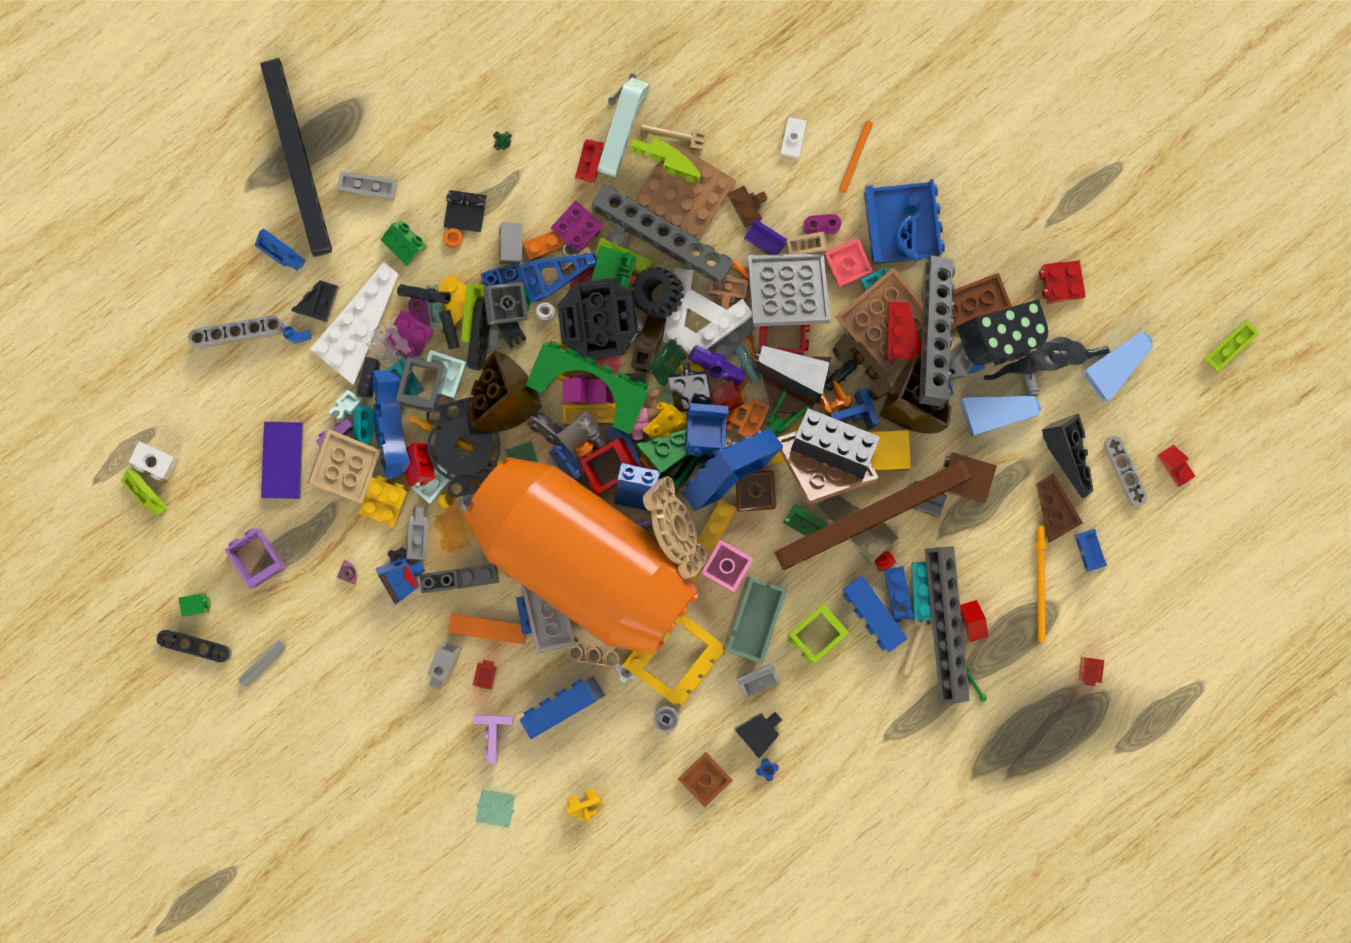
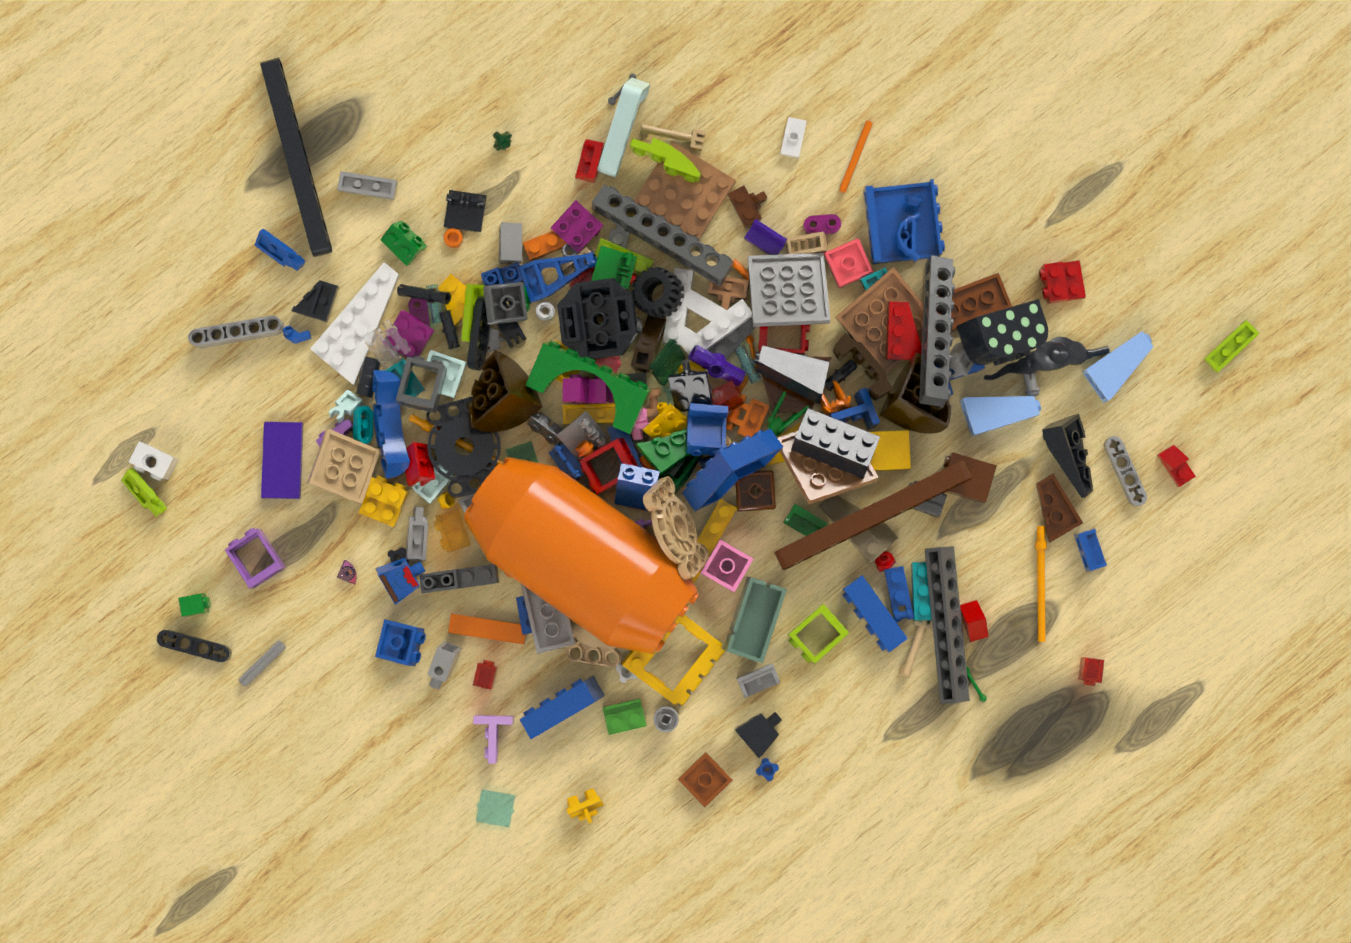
none -> blue plate [375,619,426,666]
none -> bright green plate [603,698,647,735]

